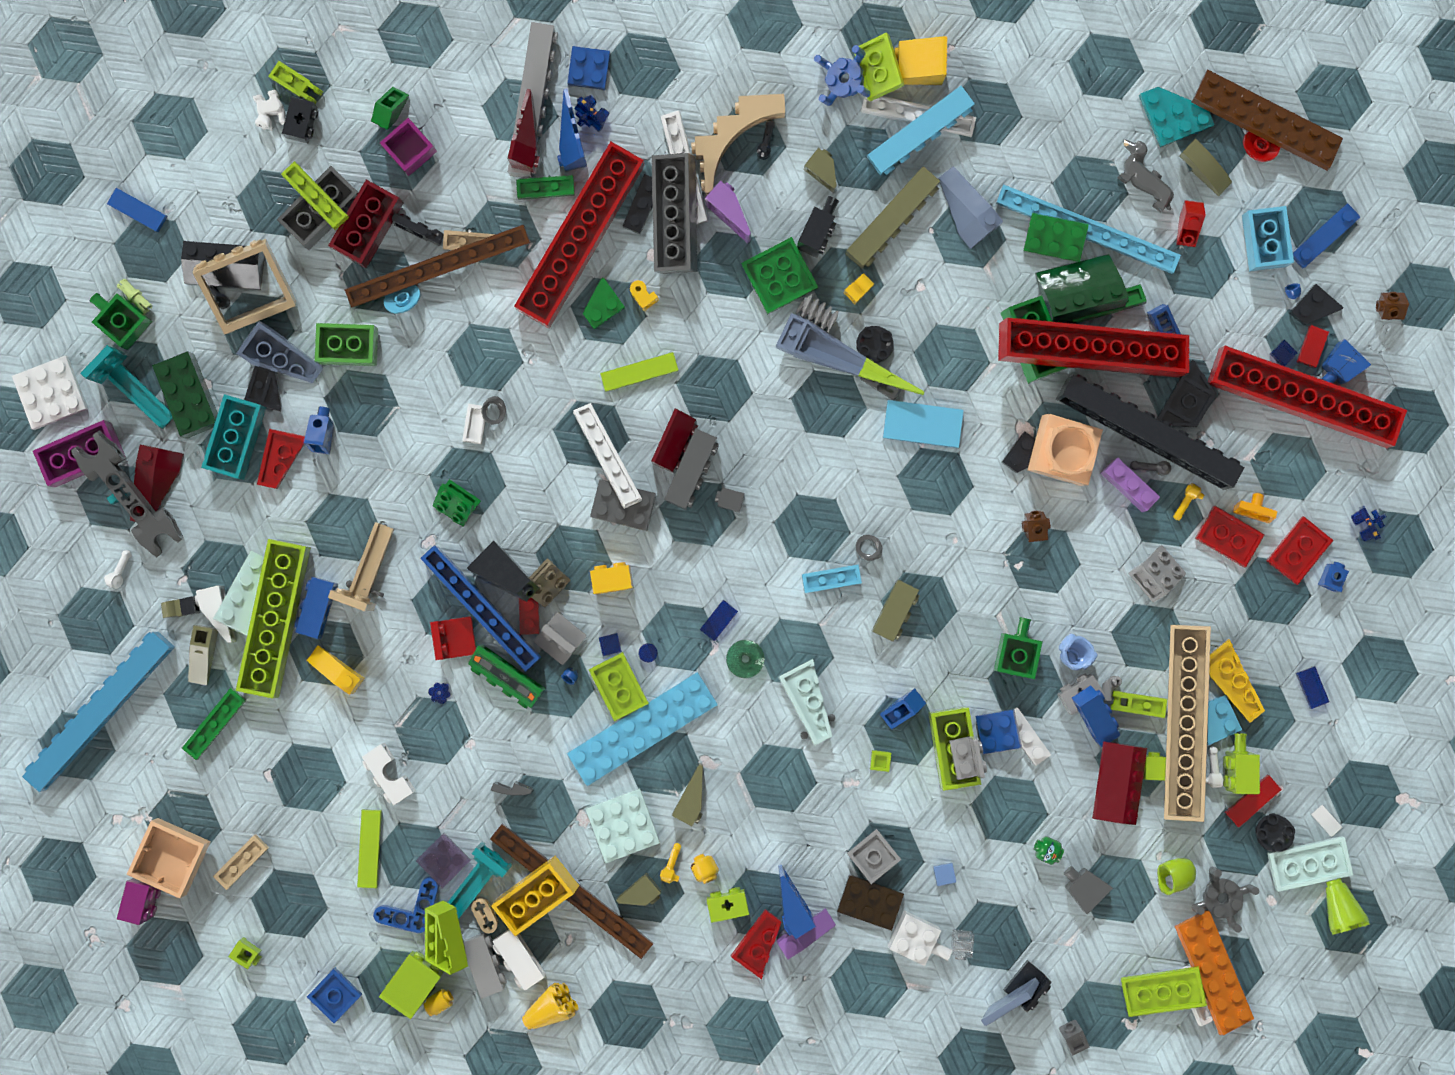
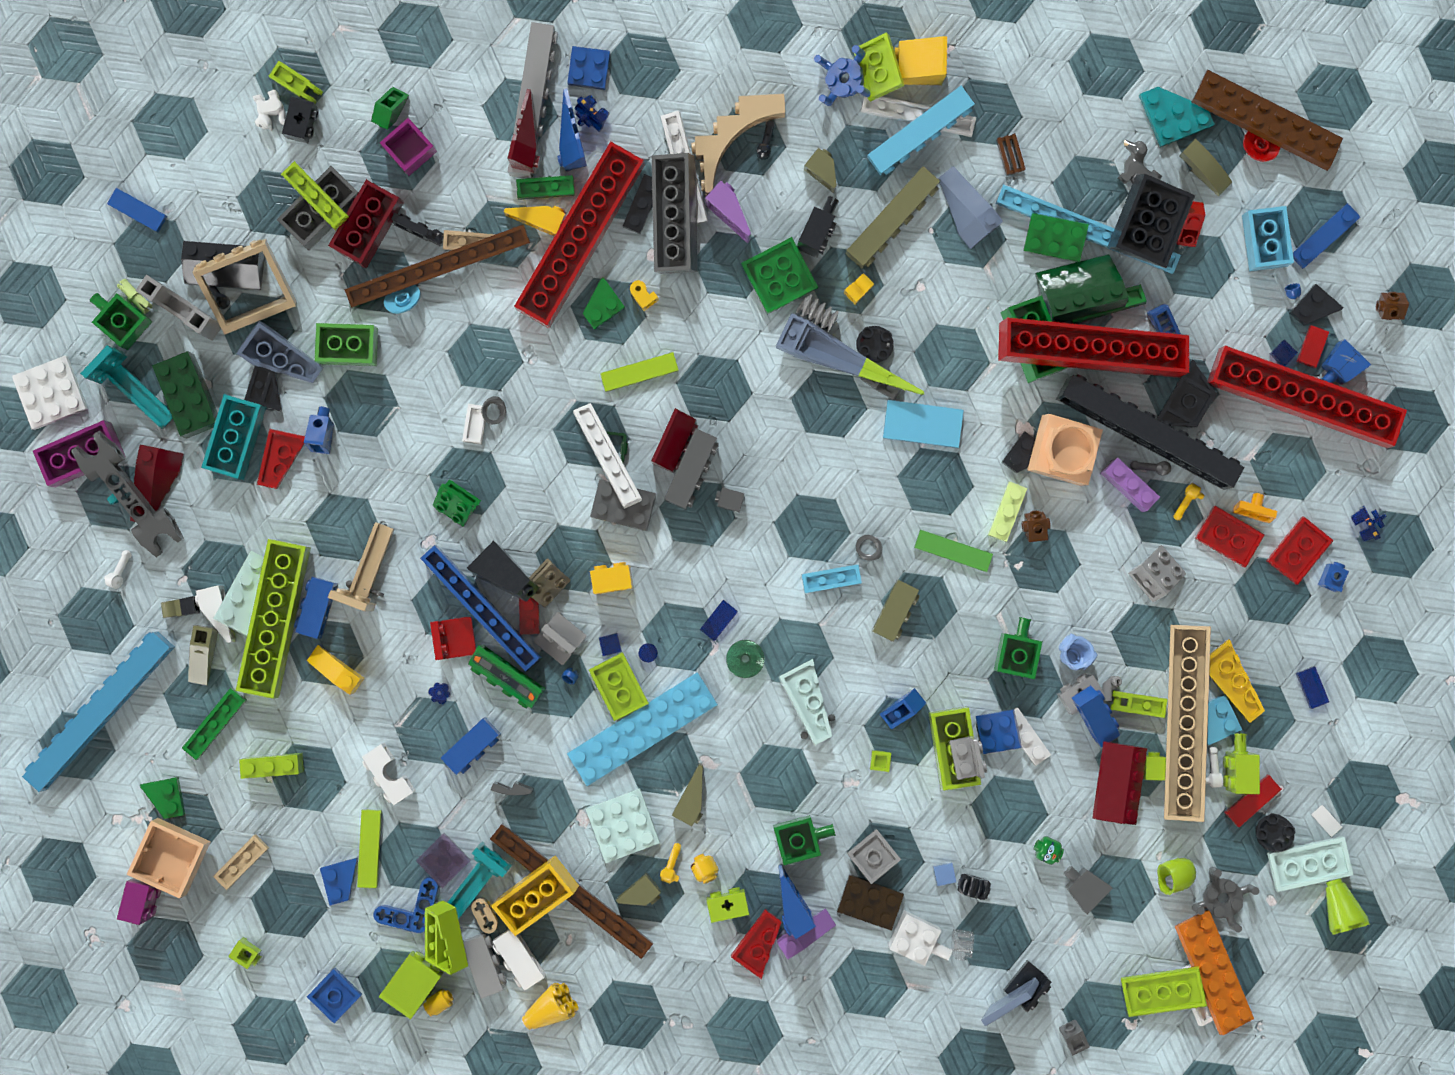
none -> light grey arch [135,275,221,341]
none -> green wing [140,777,185,819]
none -> lime brick [239,753,304,779]
none -> blue wing [320,857,358,906]
none -> blue brick [441,717,501,775]
none -> yellow slope [504,206,566,237]
none -> dark green piece [606,431,629,463]
none -> green brick [773,815,836,865]
none -> bright green tile [914,530,993,572]
none -> black gear [957,874,991,900]
none -> yellowish green plate [988,481,1027,542]
none -> reddish brown tile [996,133,1026,176]
none -> black slope [1108,174,1195,268]

